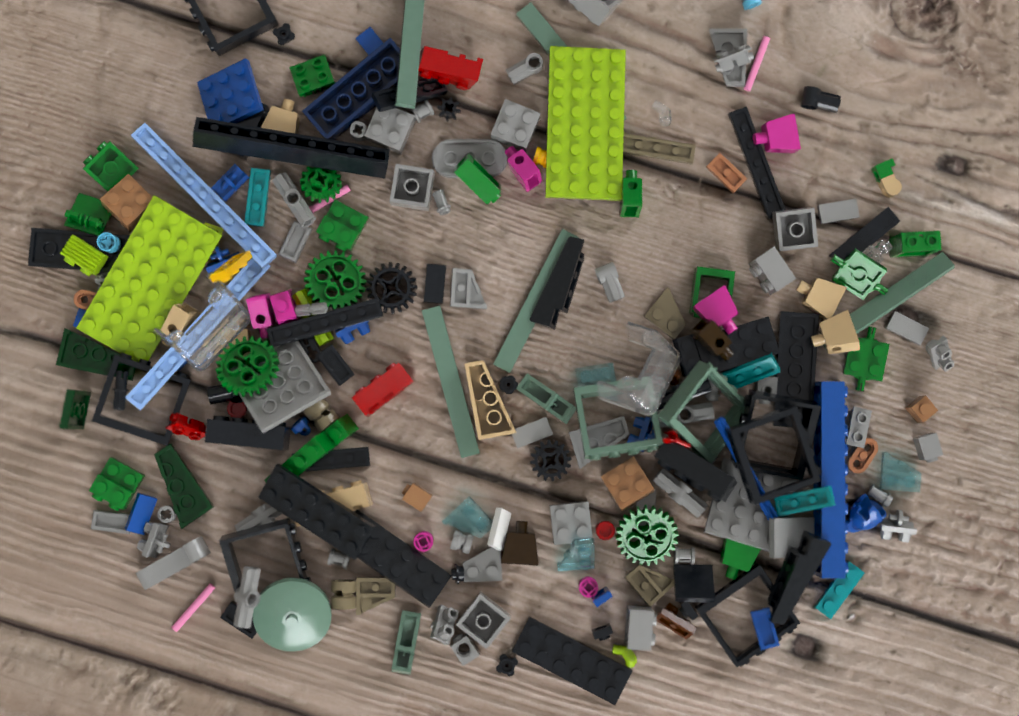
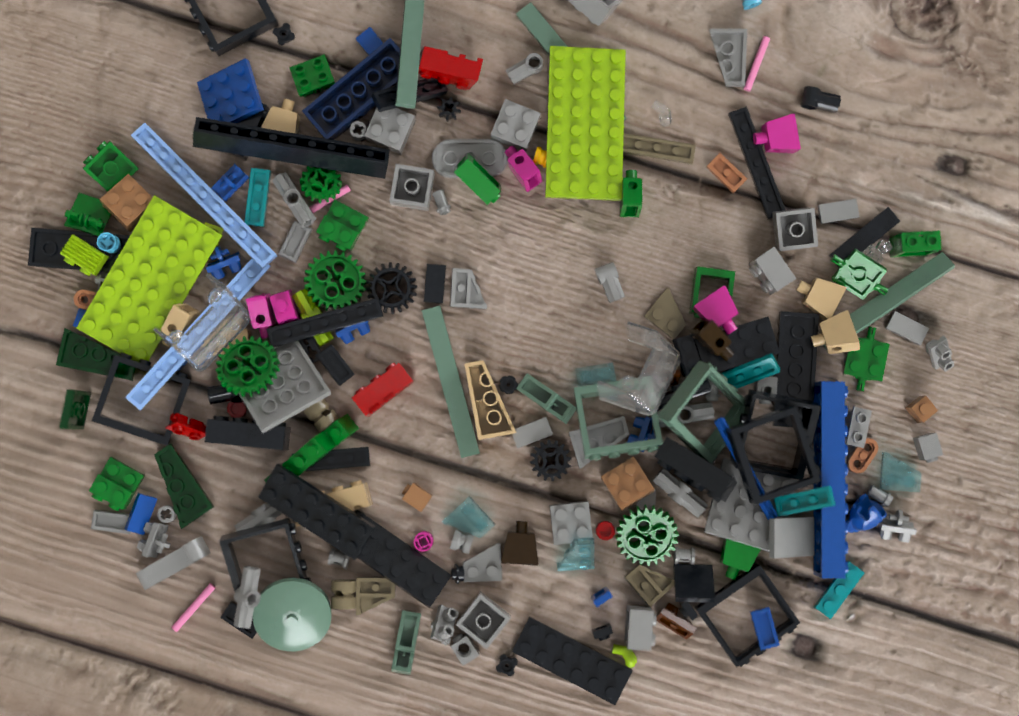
black axle [113,371,129,410] -> none
yellow plate [209,250,252,283] -> none
blue tile [291,417,311,436] -> none
light grey piece [295,302,328,317] -> none
light grey bush [410,100,435,123] -> none
white tile [487,507,512,551] -> none
sand green tile [493,229,579,373] -> none
black wedge [530,236,584,330] -> none
dark pink wheel [578,576,599,598] -> none
red hand [663,430,691,448] -> none
light grey hinge [713,44,754,73] -> none
black wedge [768,530,831,625] -> none
leg [871,158,902,198] -> none

